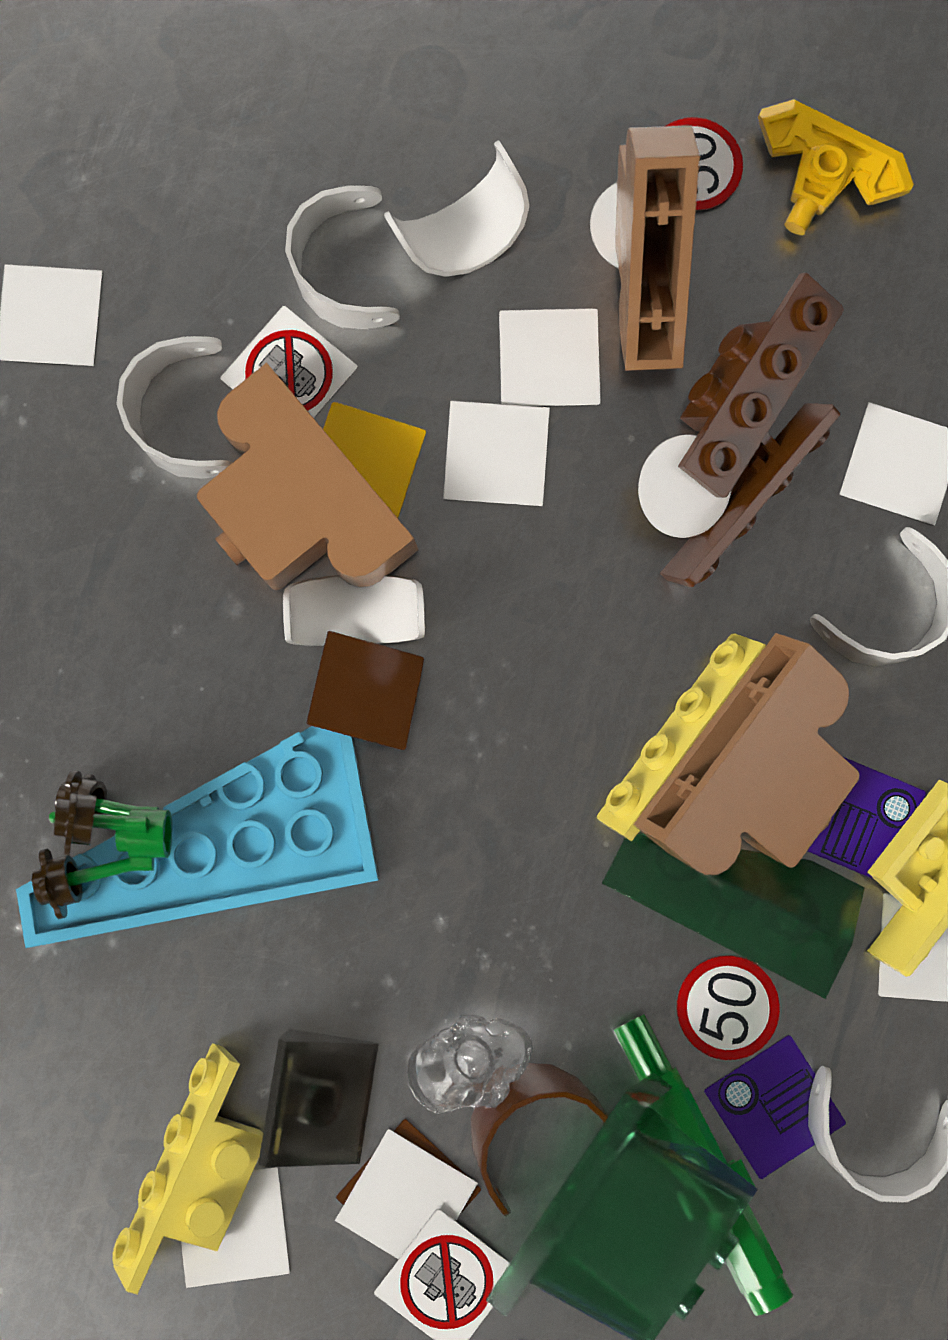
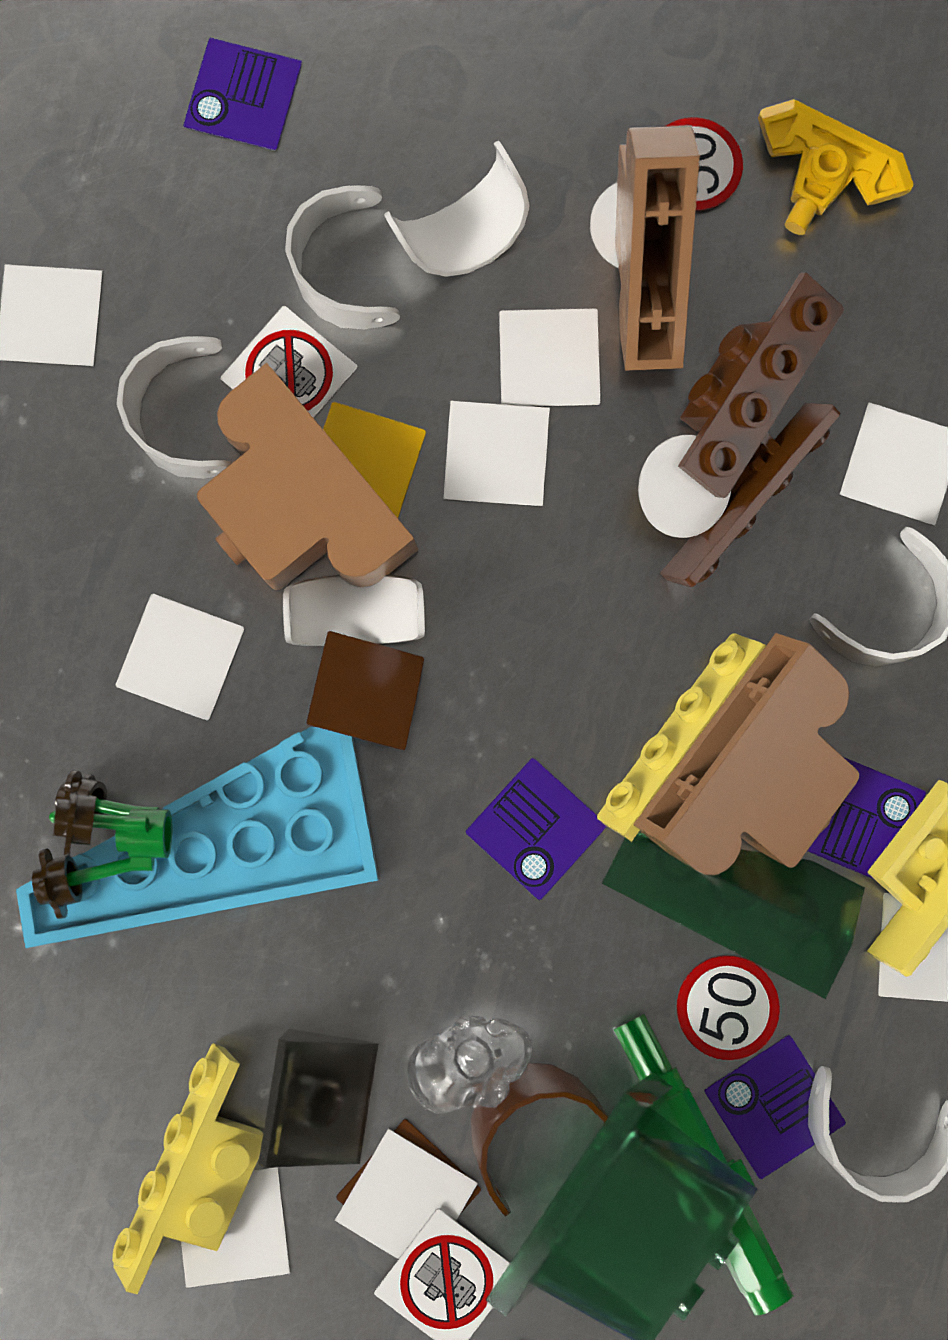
none -> white sticker [116,594,244,721]
none -> dark purple sticker [183,38,302,150]
none -> dark purple sticker [465,758,607,900]

